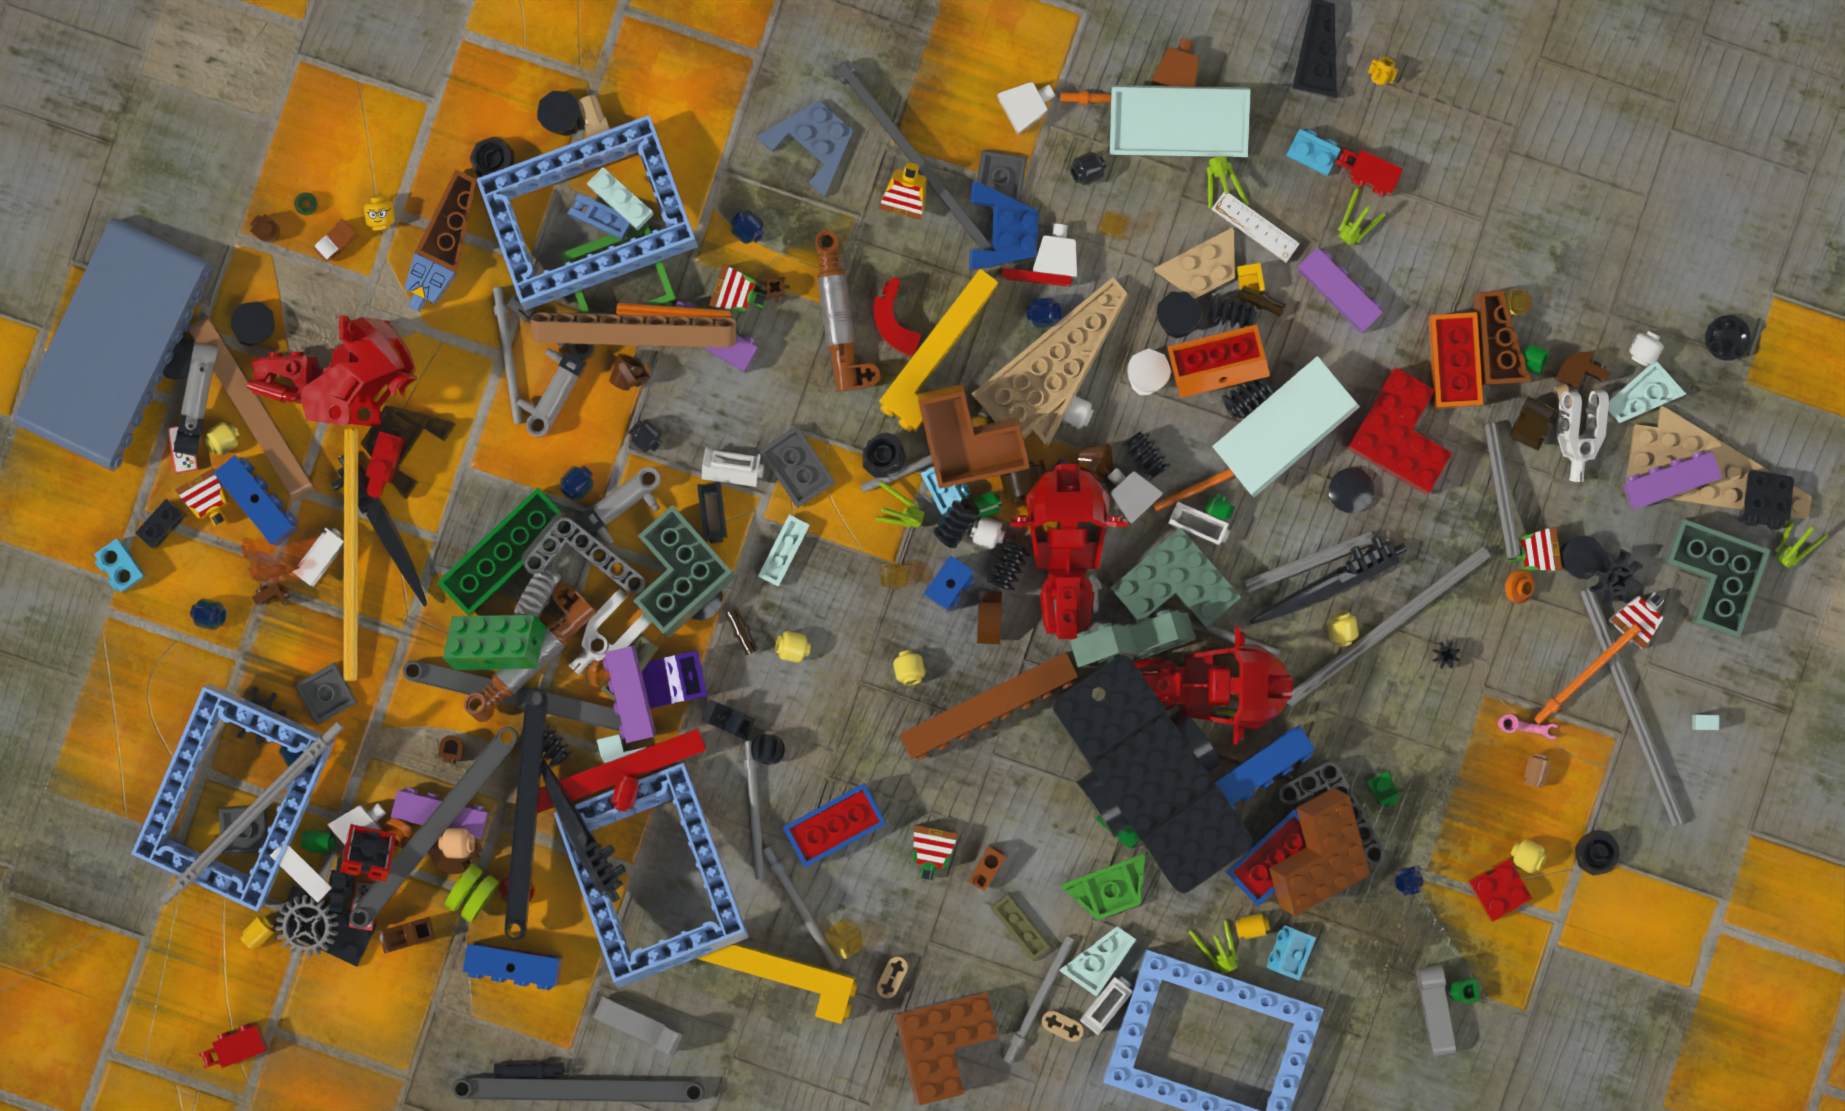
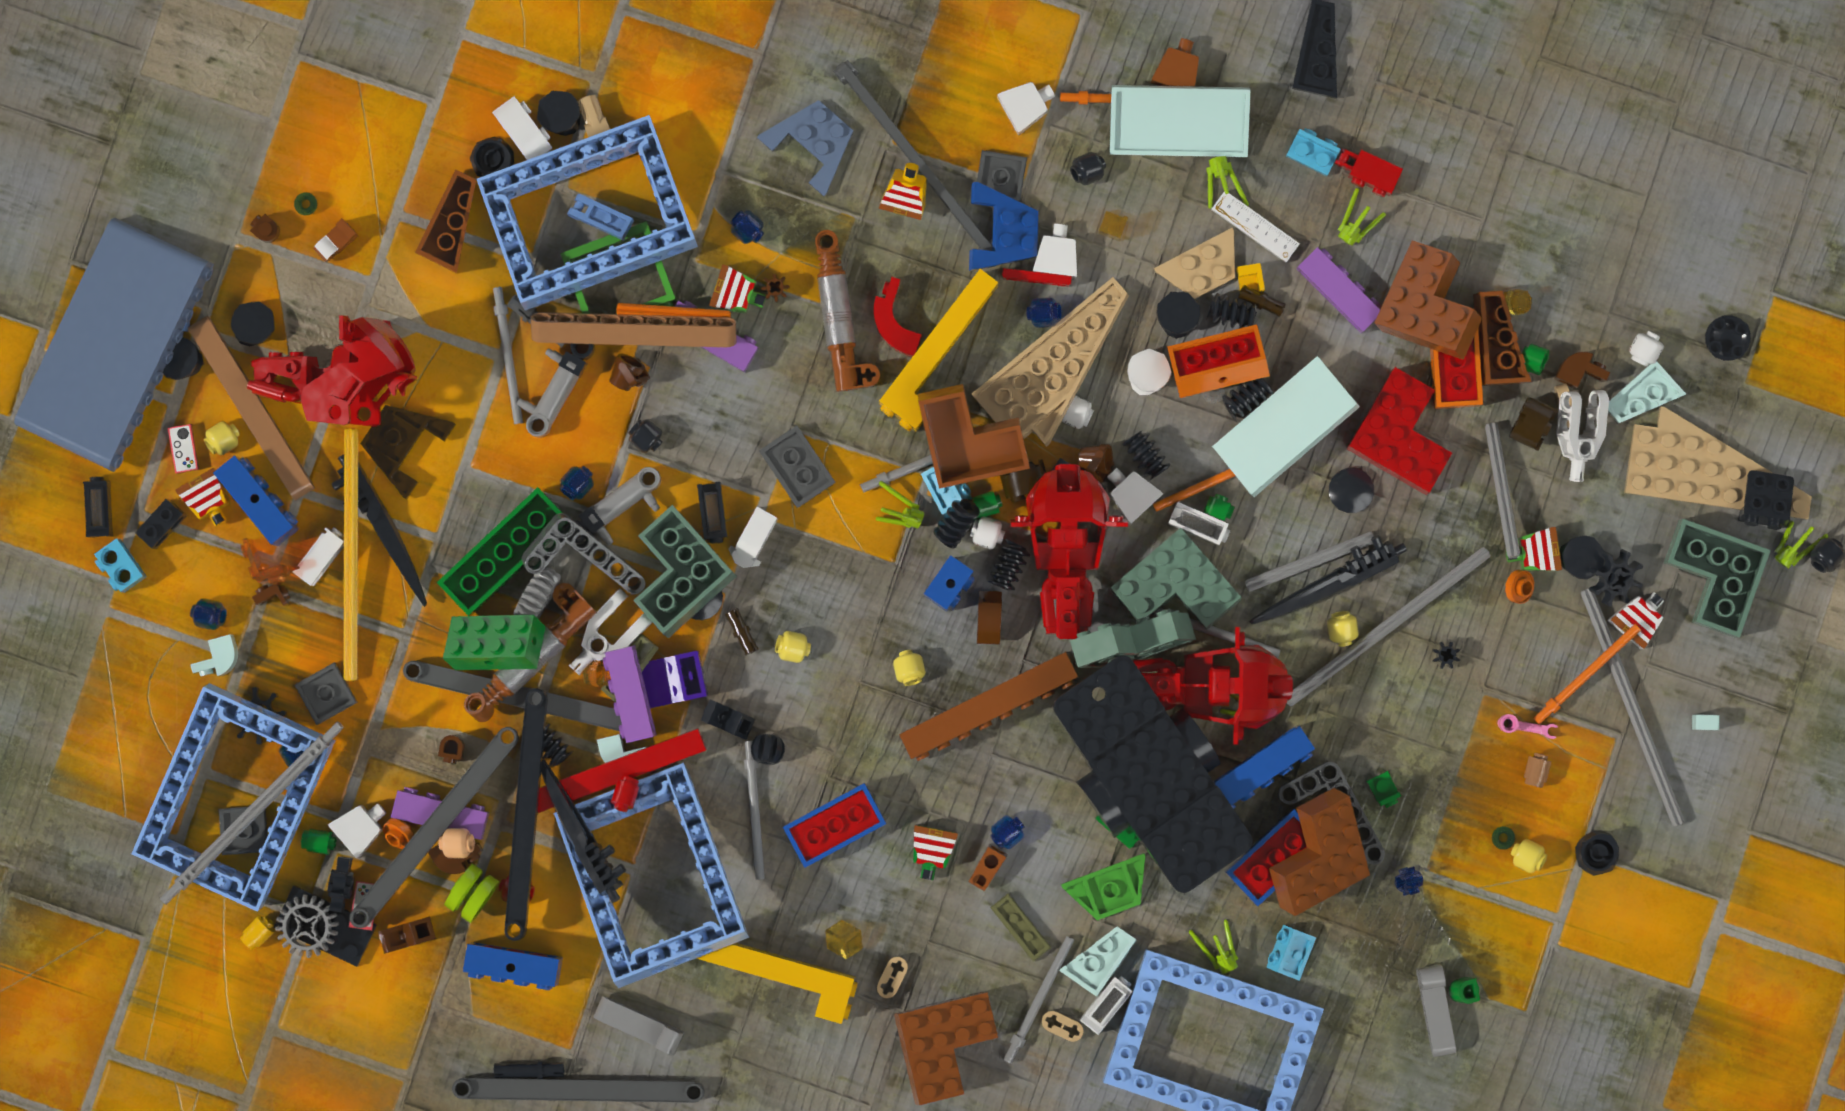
light grey piece [173,342,218,457] -> none
red brick [199,1022,269,1069] -> none
white sticker [270,841,332,902] -> none
piece [340,824,396,882] -> none
yellow head [364,196,395,230] -> none
red brick [366,431,405,498] -> none
medium blue torso [404,253,457,312] -> none
light aqua plate [587,167,654,230] -> none
white window [702,447,764,487] -> none
light aqua plate [758,515,810,587] -> none
light grey bar [763,846,840,970] -> none
black hat [862,432,906,478] -> none
clear yellow piece [879,563,911,589] -> none
yellow brick [1235,913,1270,940] -> none
yellow gear [1368,56,1398,85] -> none
red piece [1468,858,1533,922] -> none
medium lavender brick [1622,450,1722,510] -> none
none -> black window [83,477,113,538]
none -> light aqua brick [190,634,238,677]
none -> white brick [492,96,552,160]
none -> white piece [729,507,778,568]
none -> clear blue head [990,815,1025,850]
none -> dark orange piece [1375,240,1482,360]
none -> clear green plate [1492,826,1515,849]
none -> black head [1810,538,1845,573]

